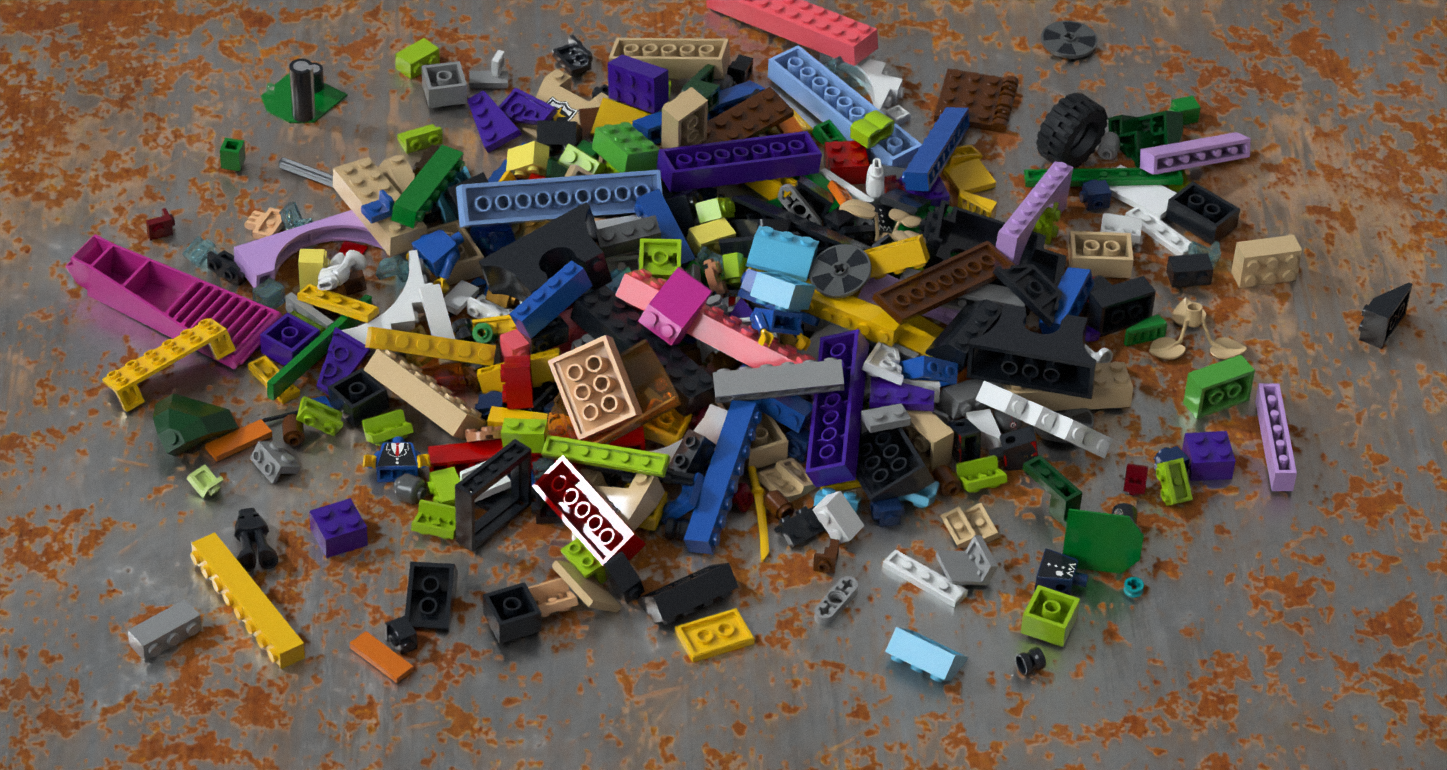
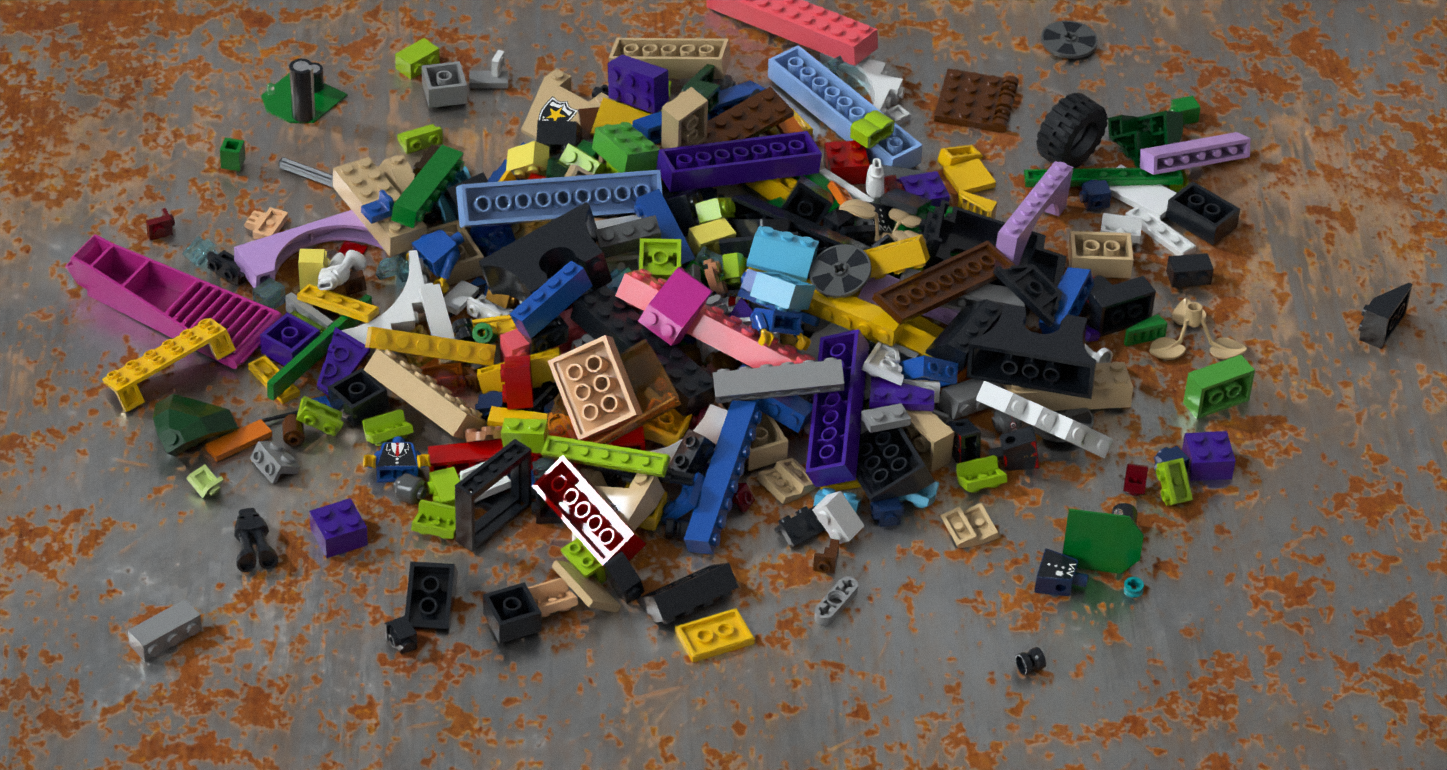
yellow brick [190,532,305,669] -> none
clear light blue bracket [279,202,313,230] -> none
orange tile [350,631,414,683] -> none
dark purple wing [467,90,522,153] -> none
dark purple wing [498,87,558,125] -> none
black bracket [552,35,593,77] -> none
black brick [727,54,753,84] -> none
yellow sword [747,466,769,562] -> none
reddish brown brick [763,490,795,520] -> none
light grey beam [778,184,822,226] -> none
dark blue brick [786,428,810,462] -> none
green slope [812,119,847,146] -> none
white tile [882,549,968,608] -> none
medium azure slope [885,627,968,683] -> none
blue brick [902,107,970,191] -> none
reddish brown brick [932,465,961,496] -> none
light grey bracket [935,535,998,585] -> none
white slope [965,409,1001,450] -> none
lime brick [1020,585,1080,647] -> none
dark green bracket [1023,455,1083,528] -> none
lime bracket [1032,202,1061,245] -> none
light grey brick [1098,132,1120,160] -> none
clear light blue bracket [1188,241,1221,265] -> none
tan brick [1231,235,1302,288] -> none
lavender brick [1255,383,1297,491] -> none

